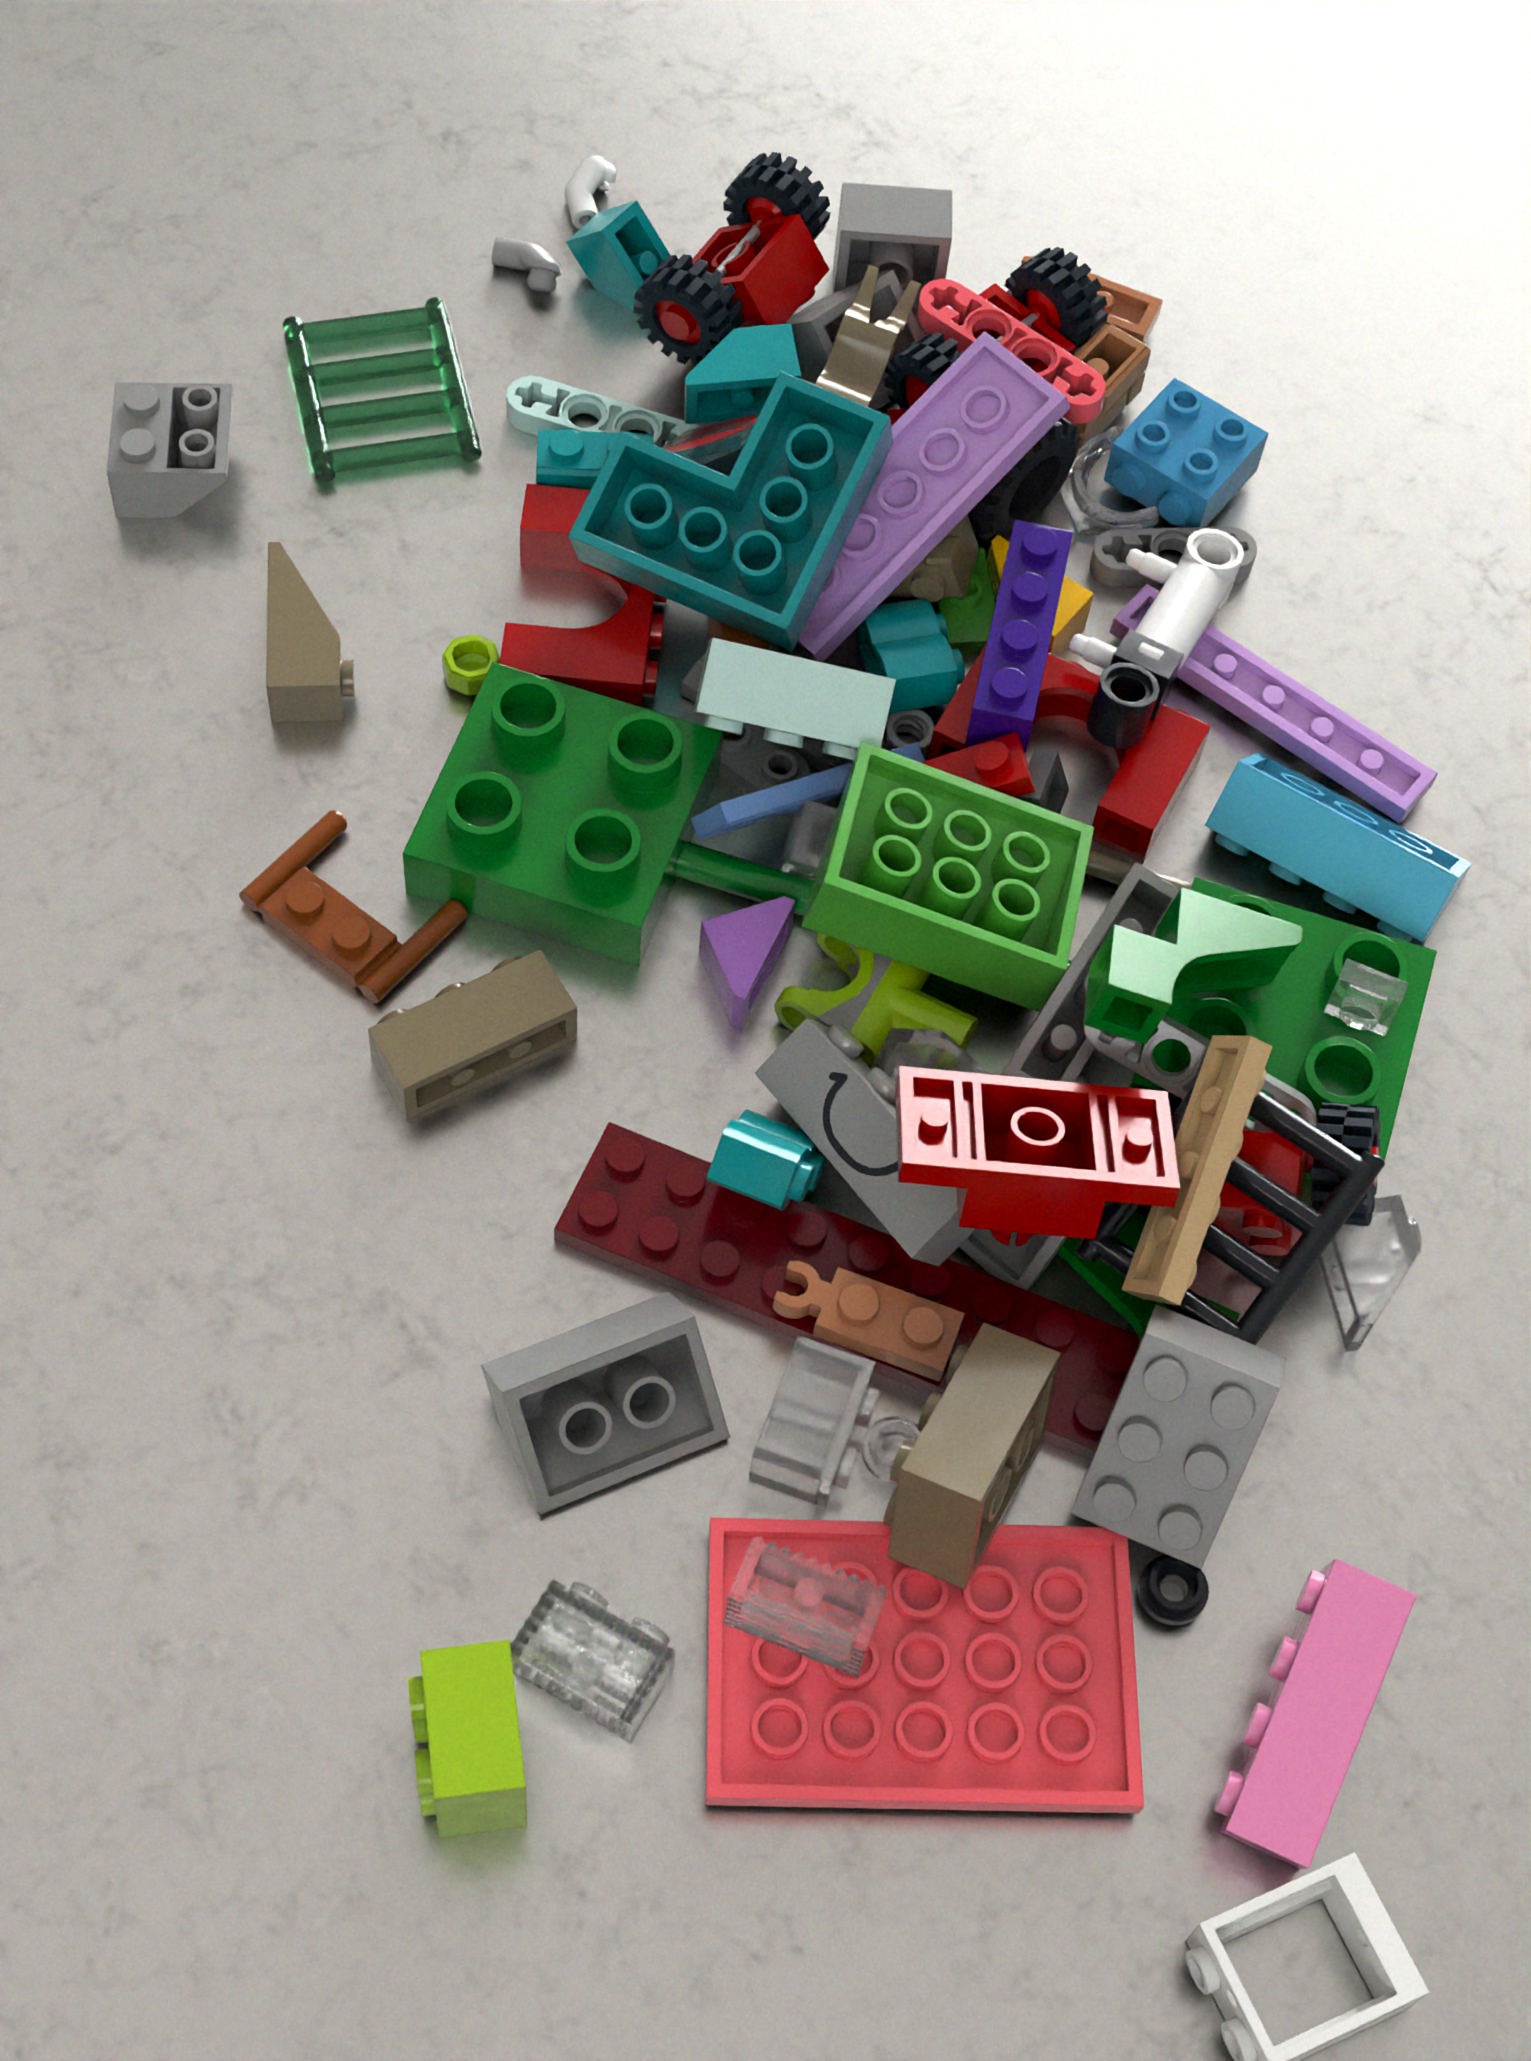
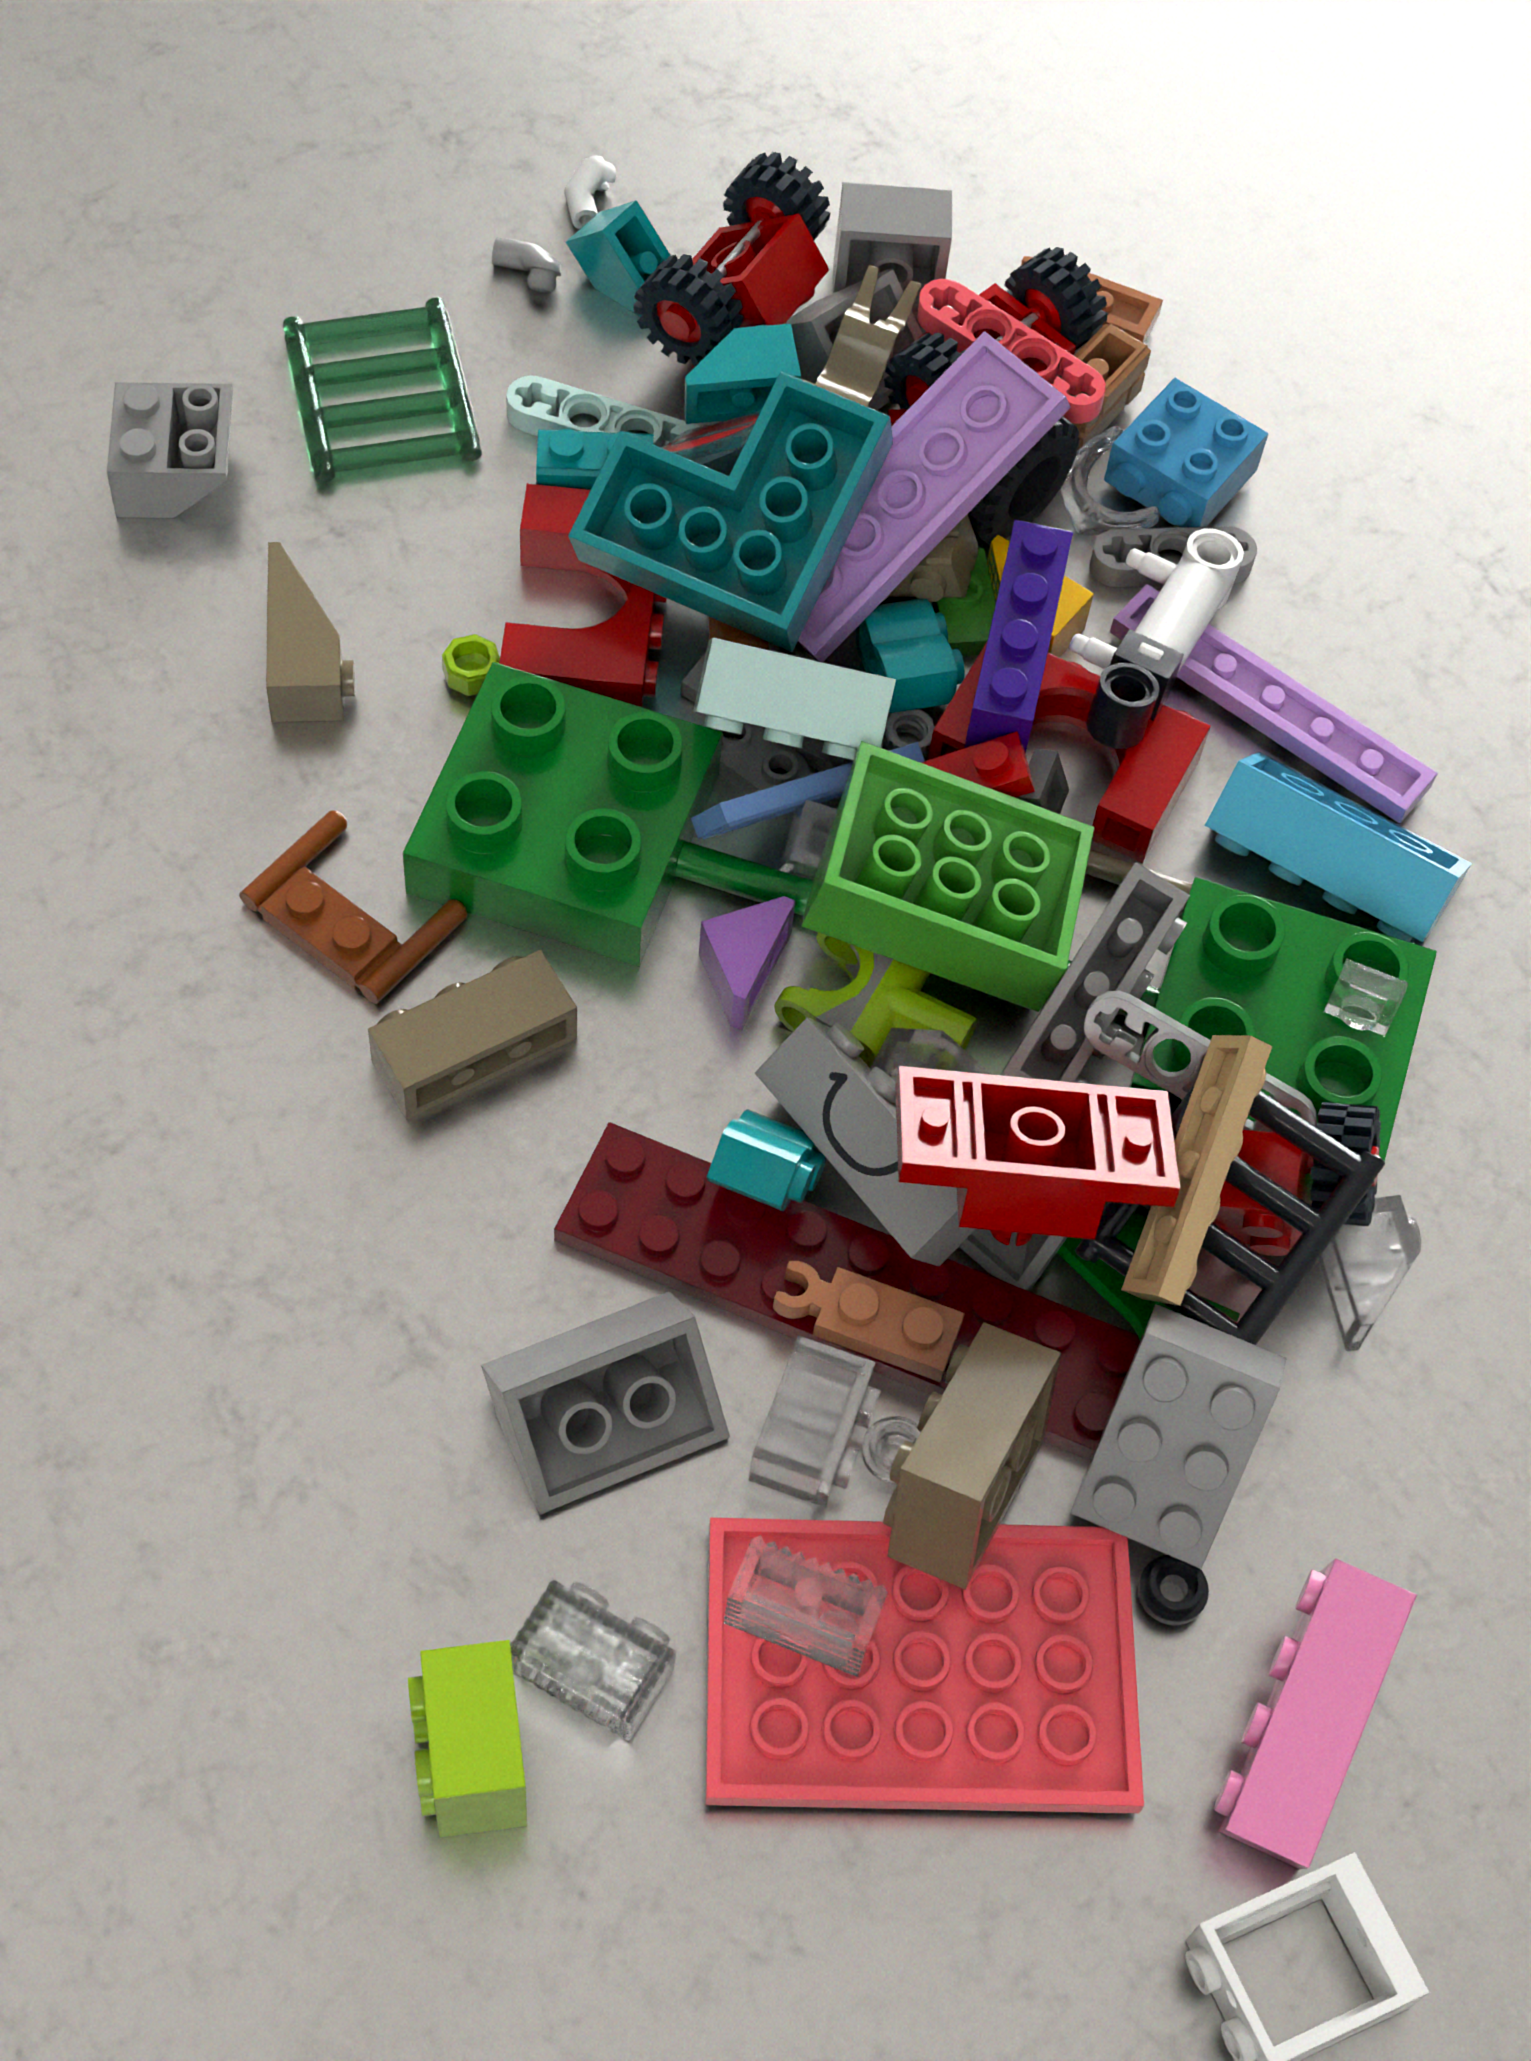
arch [1083,887,1303,1044] -> none

